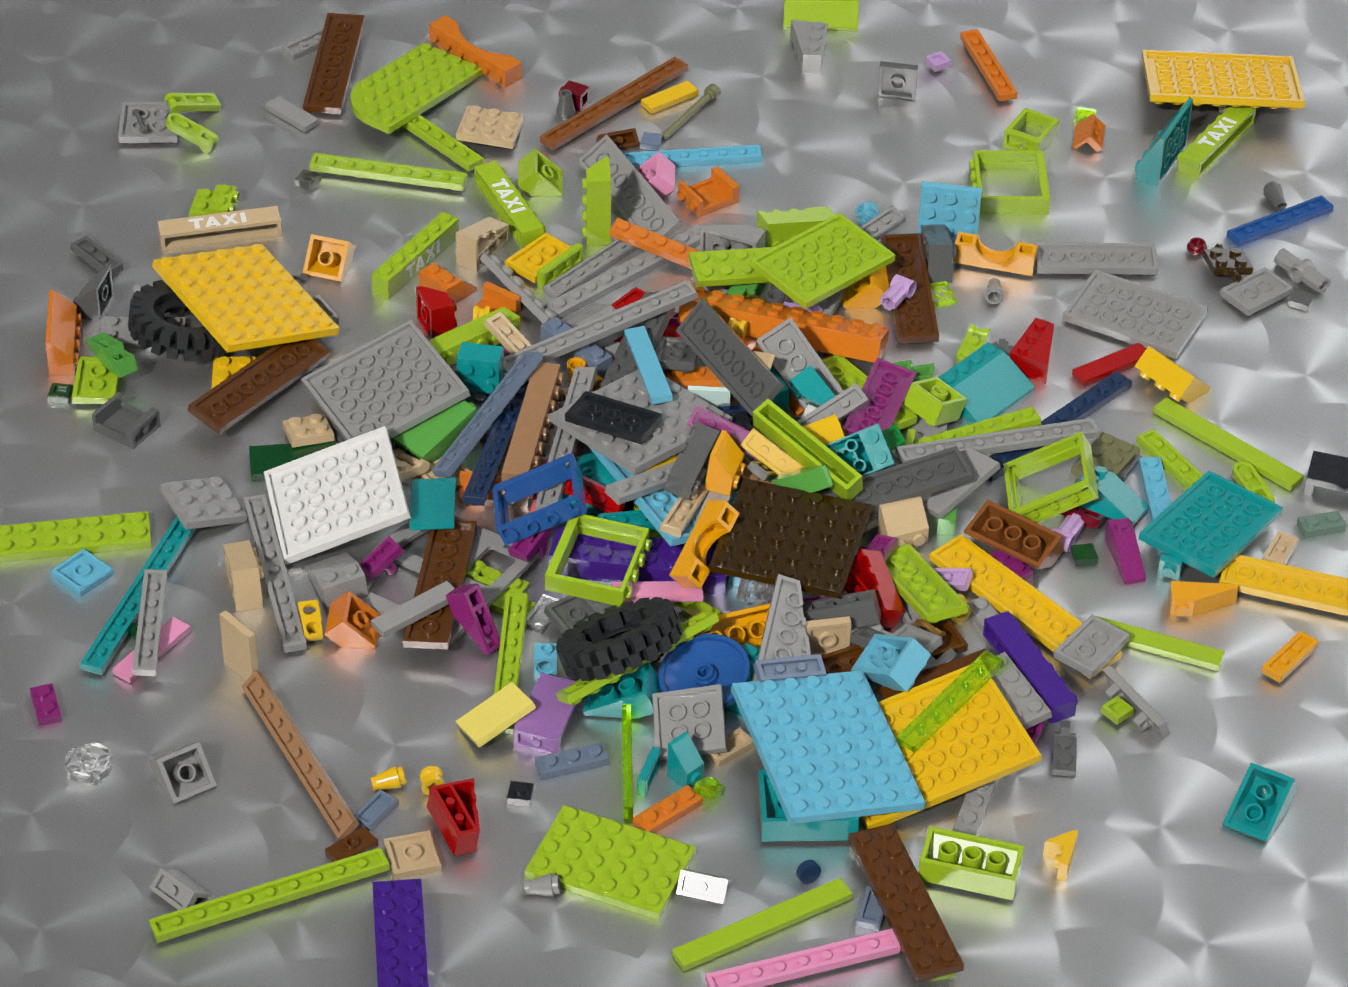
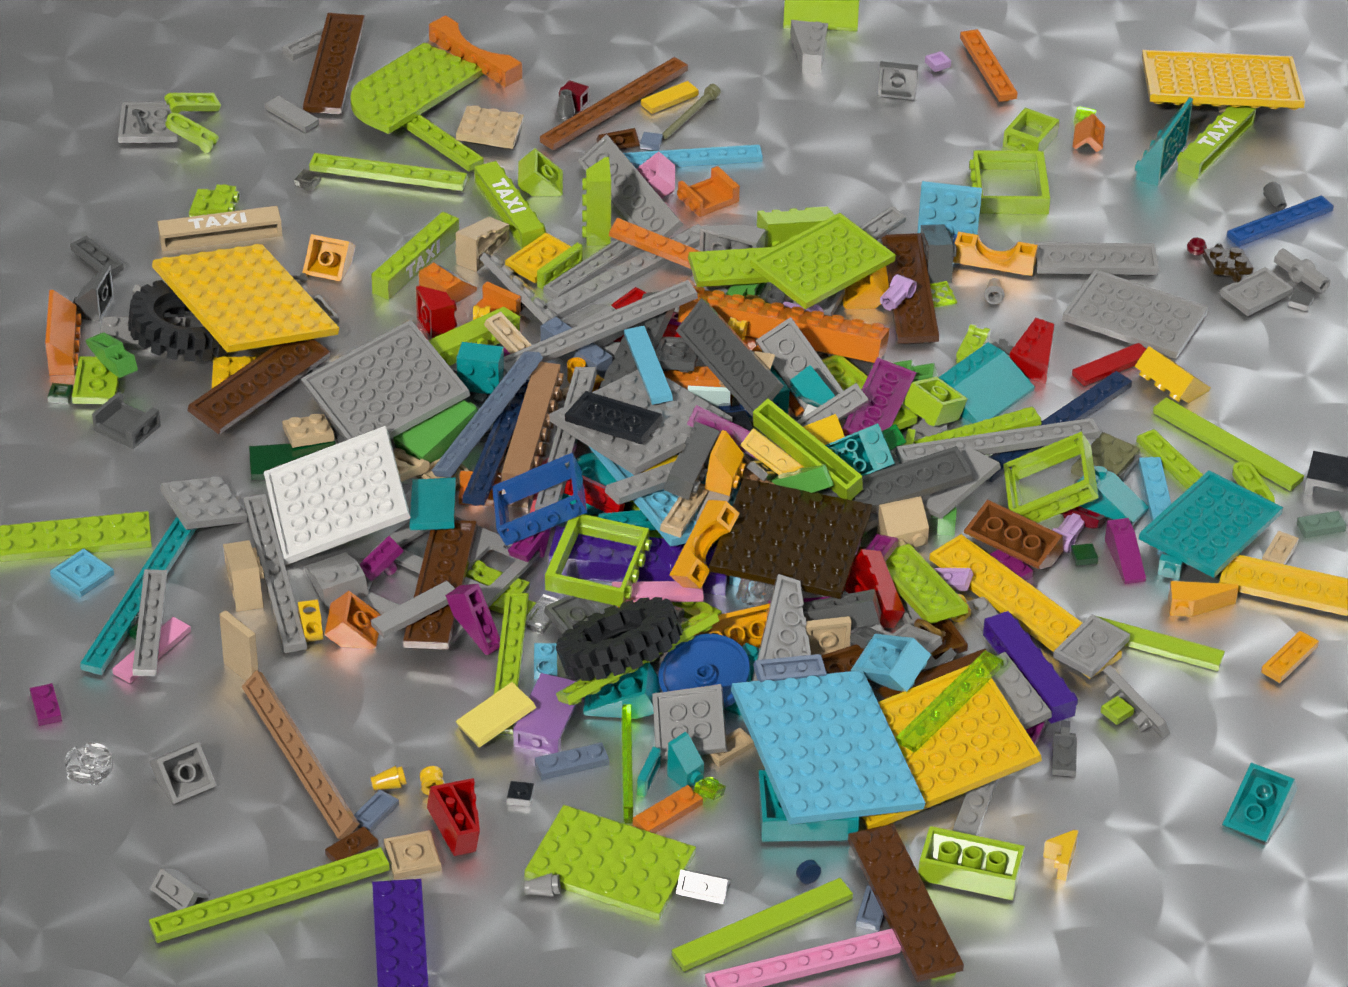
medium azure gear [855,201,880,225] -> none

